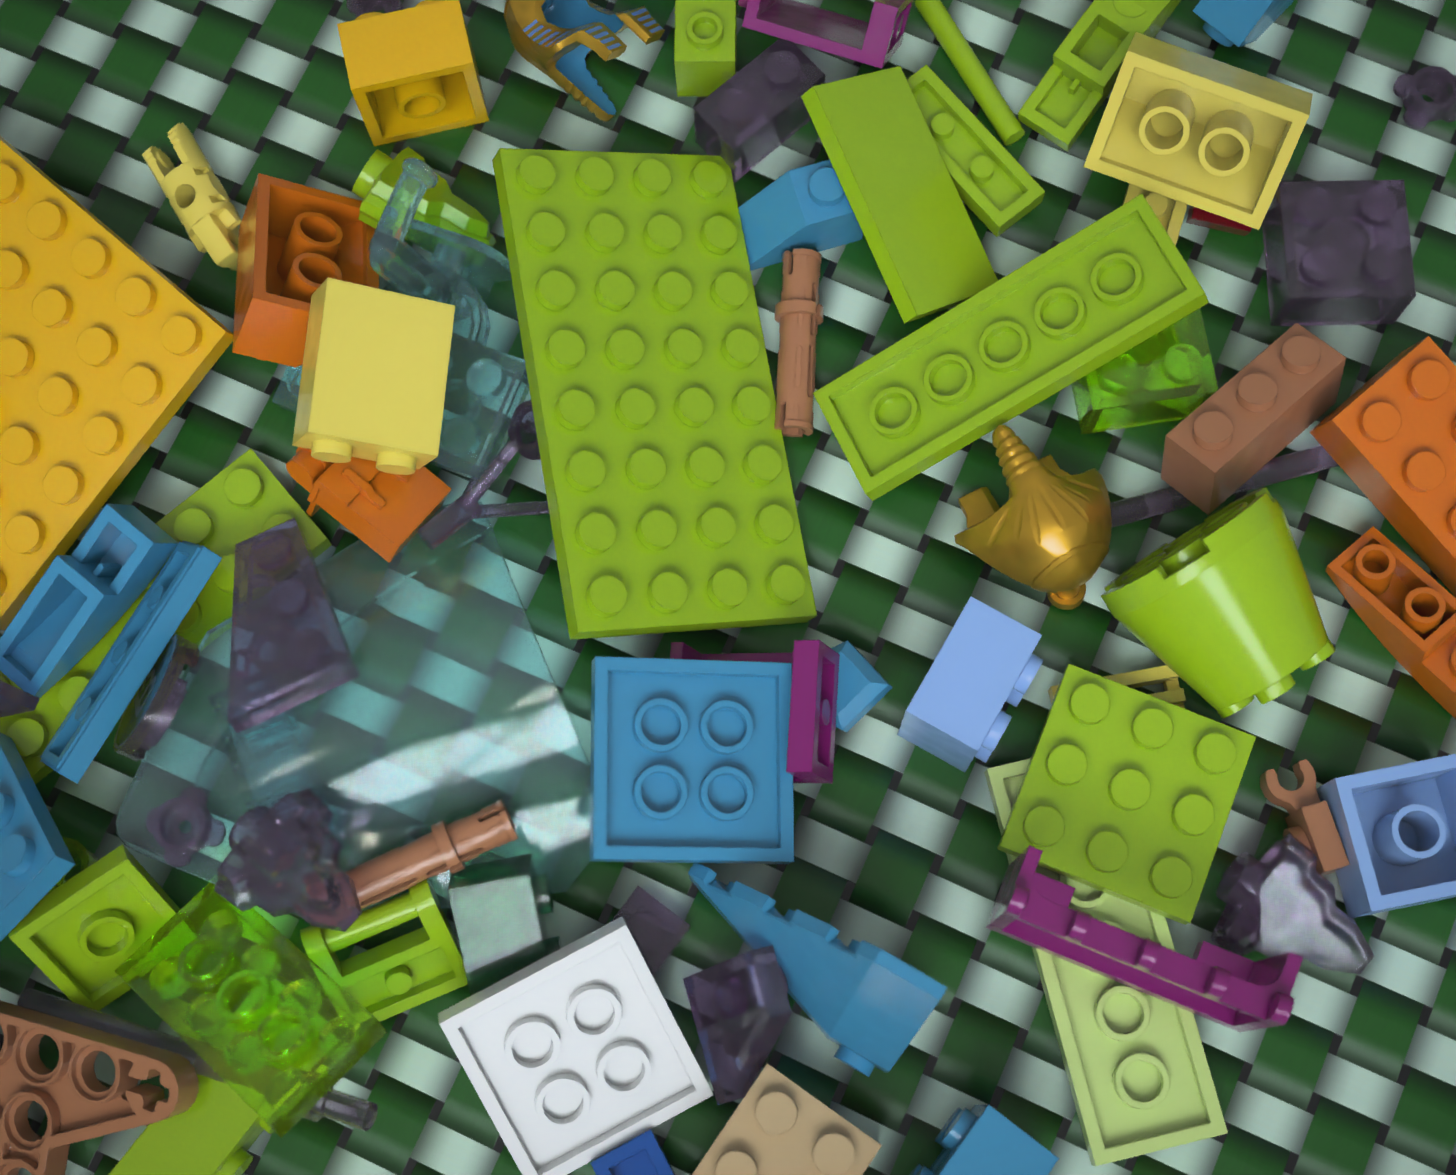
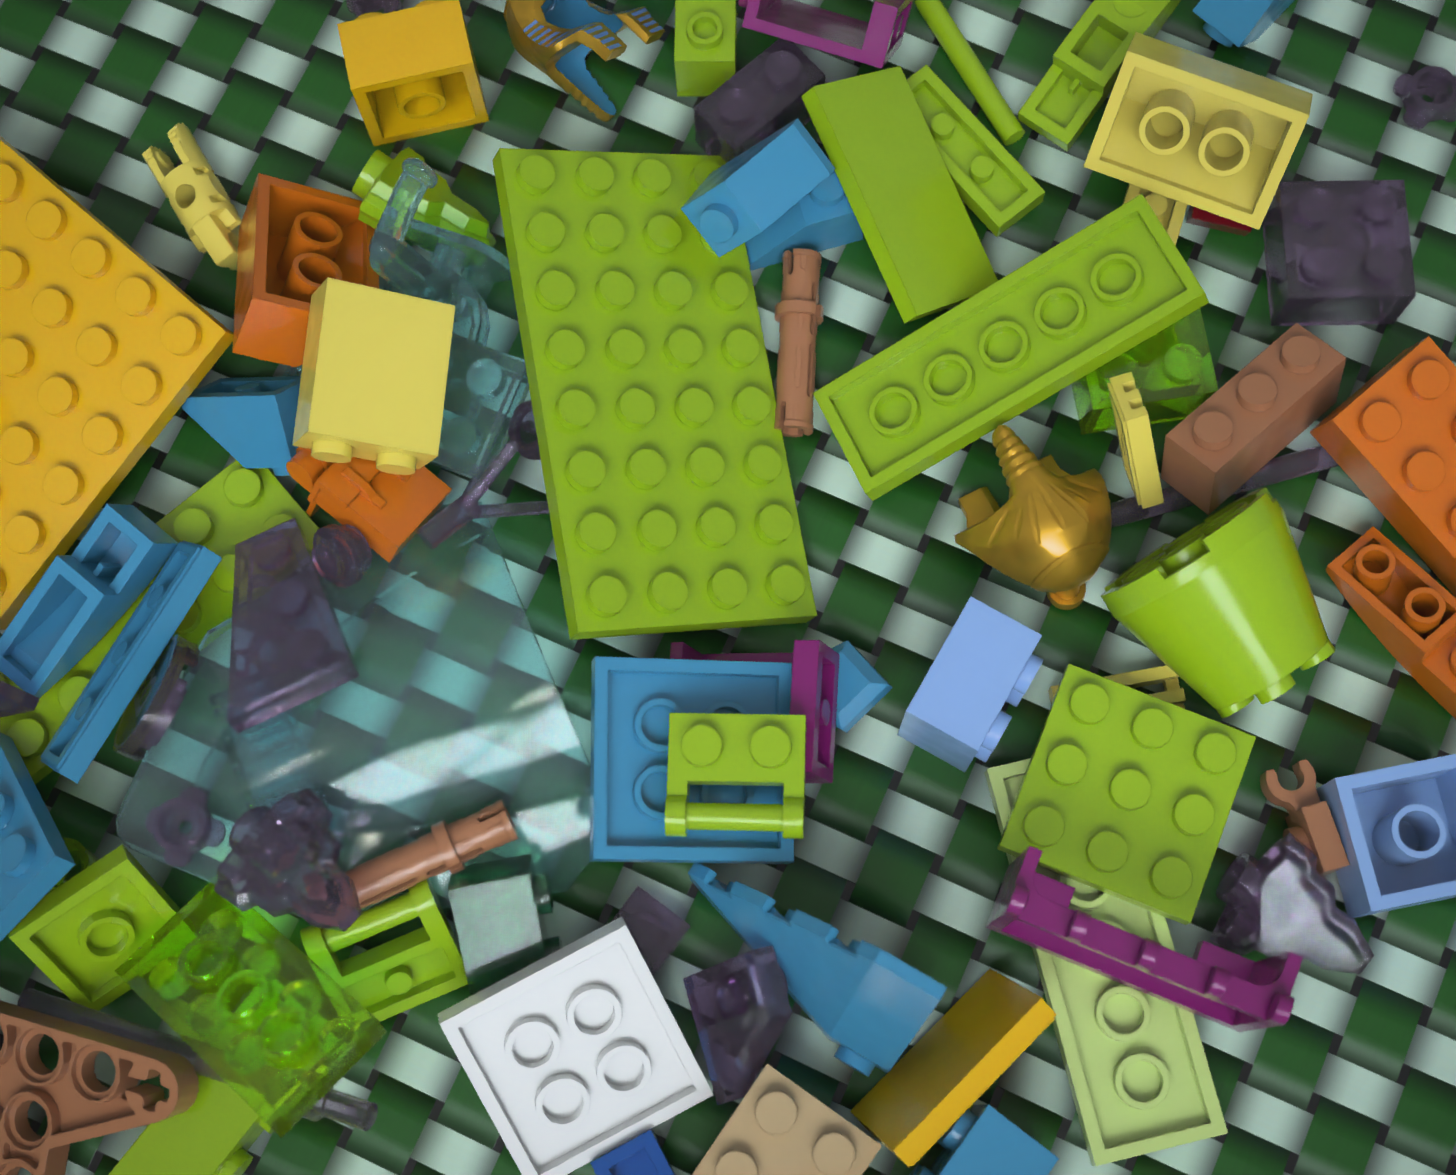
none -> dark azure slope [182,376,301,476]
none -> clear purple plate [312,524,372,588]
none -> lime plate [665,713,806,839]
none -> dark azure slope [681,118,836,257]
none -> yellow tile [850,969,1057,1168]
none -> light yellow tile [1107,372,1164,509]

